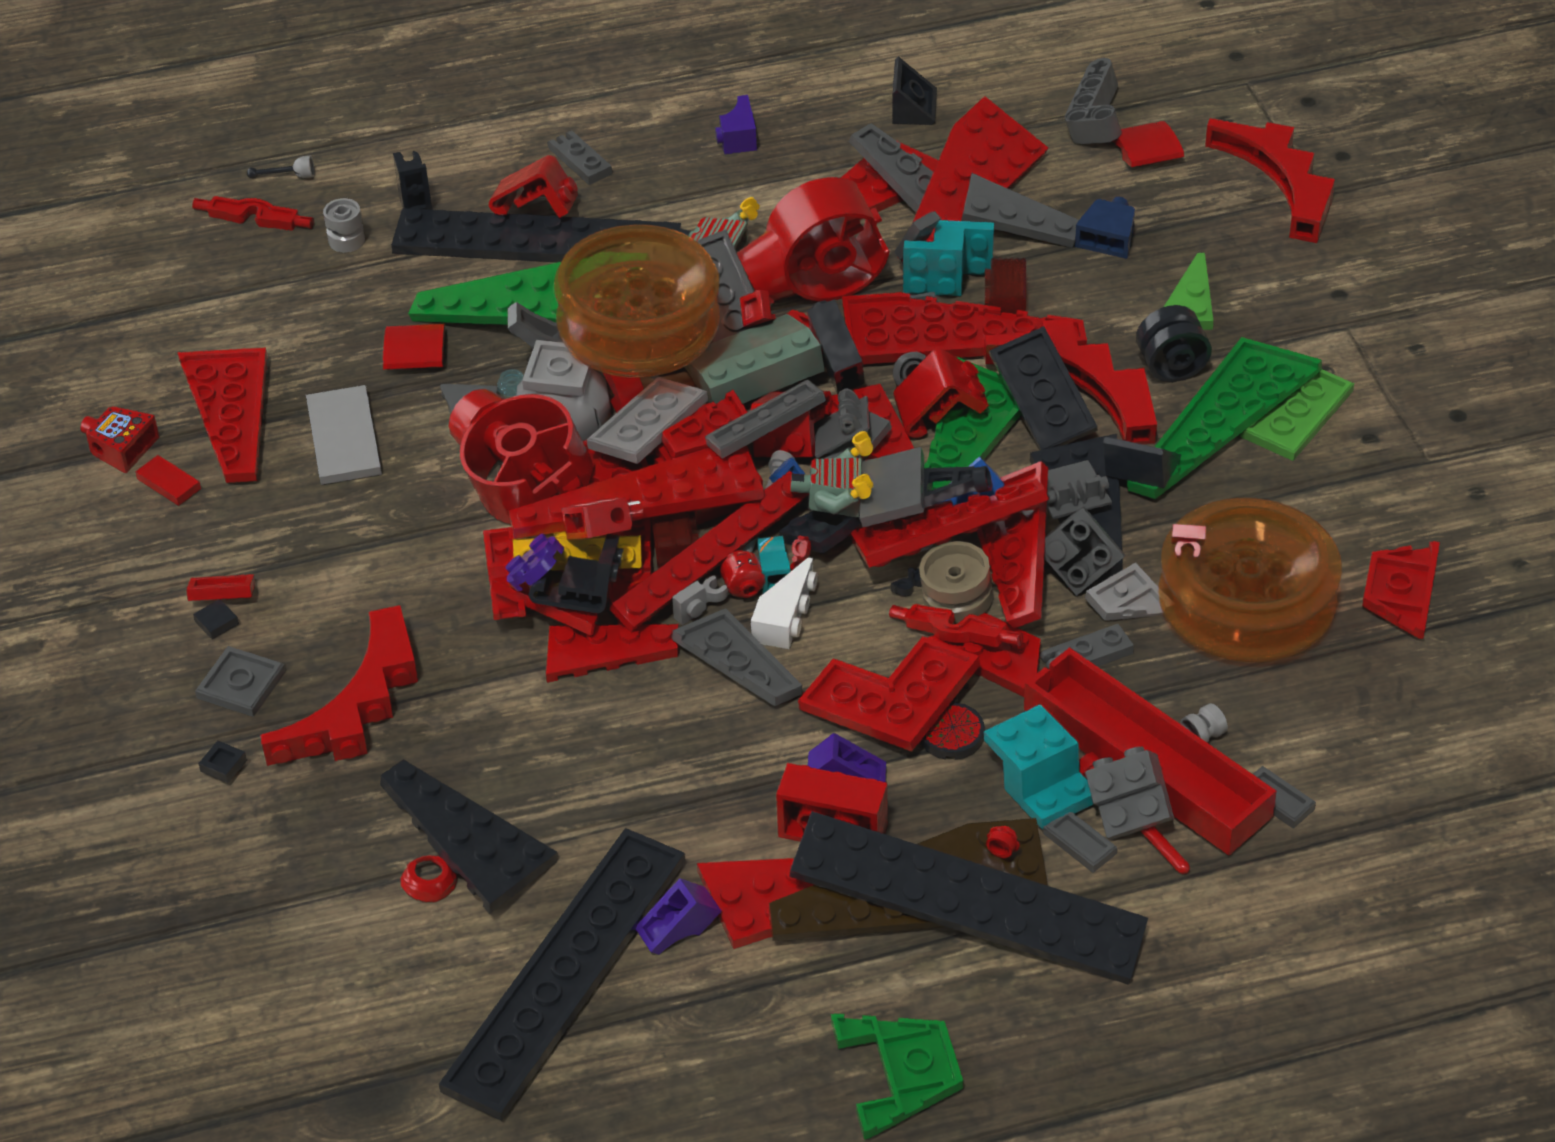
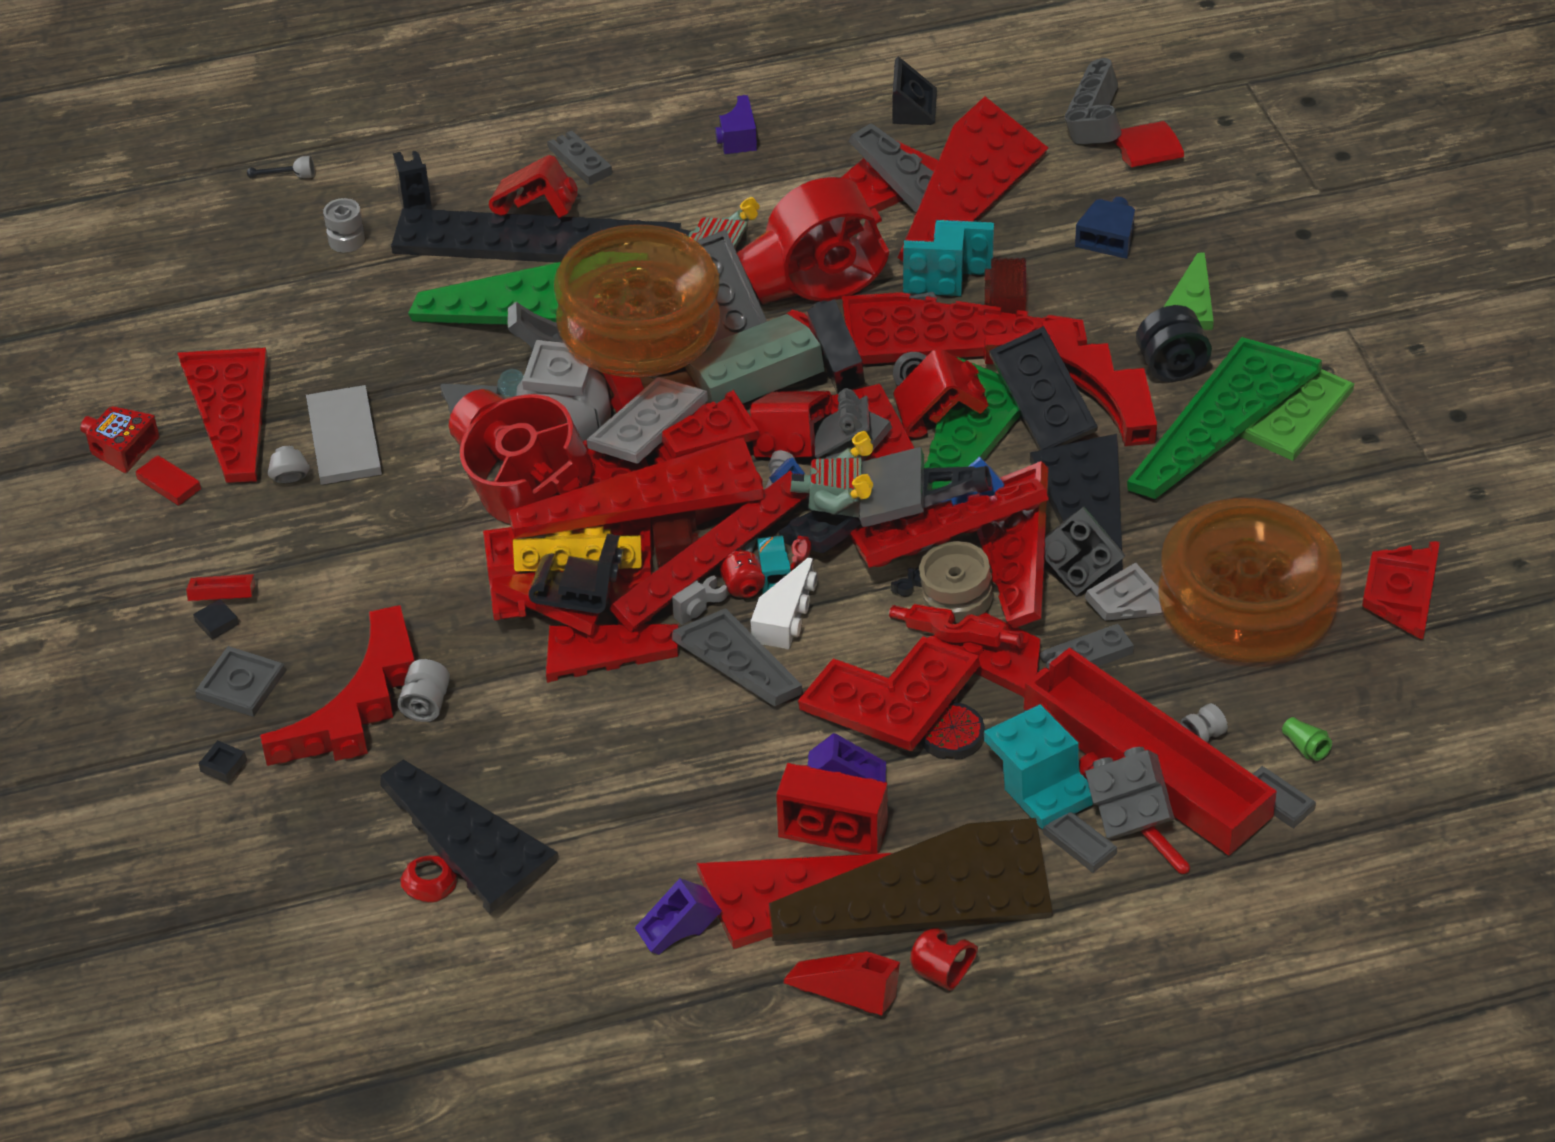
red piece [192,196,314,231] -> none
red slope [383,324,446,370] -> none
black plate [439,828,686,1121] -> none
dark purple plate [505,534,564,591] -> none
red torso [561,497,643,540] -> none
dark grey tile [705,380,826,458] -> none
red tile [740,289,776,327] -> none
black plate [789,811,1148,985] -> none
green wing [831,1013,963,1140] -> none
dark grey tile [894,211,941,260] -> none
dark grey wing [961,173,1079,248] -> none
red plate [986,826,1020,858] -> none
dark grey hinge [1047,460,1112,519] -> none
black slope [1103,436,1181,488] -> none
tile [1171,524,1206,560] -> none
red arch [1205,118,1335,243] -> none
none -> light grey cone [268,446,310,483]
none -> light grey wheel [398,659,450,722]
none -> red slope [784,951,900,1015]
none -> red helmet [910,928,978,991]
none -> bright green cone [1282,717,1332,761]

